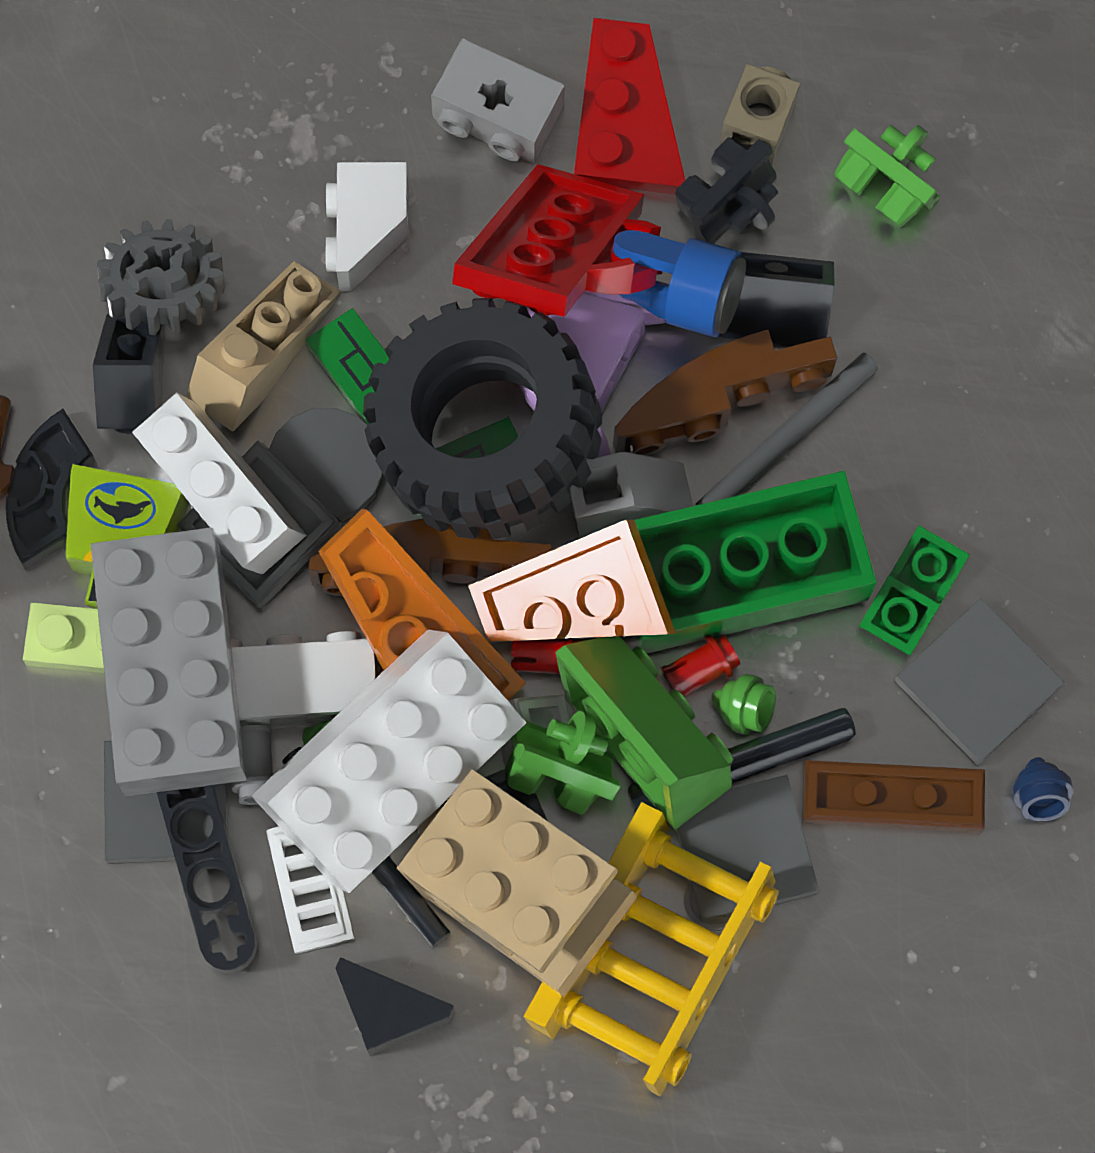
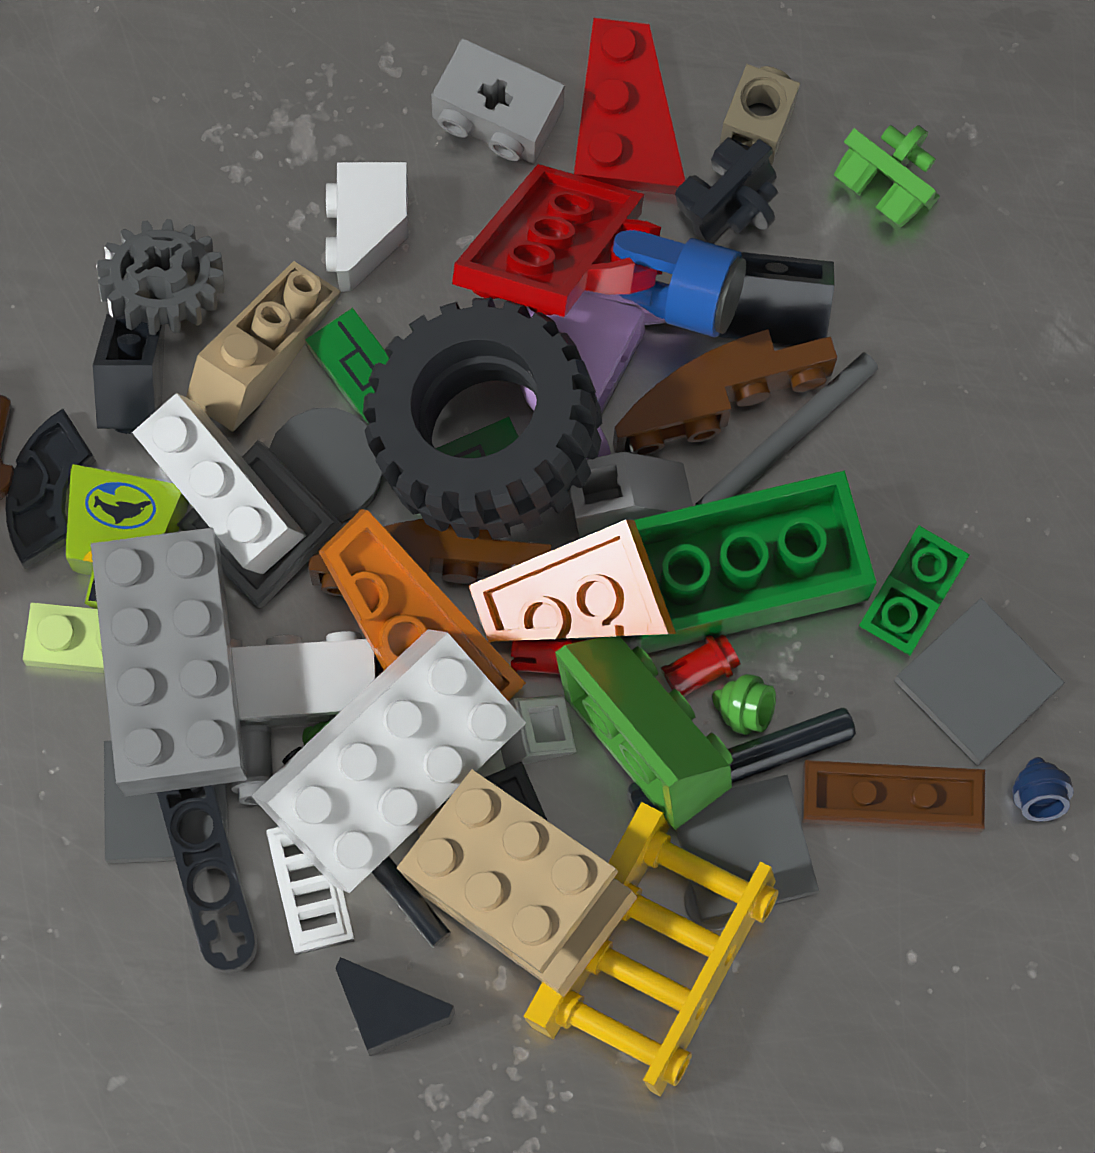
bright green hips [504,711,621,815] -> none

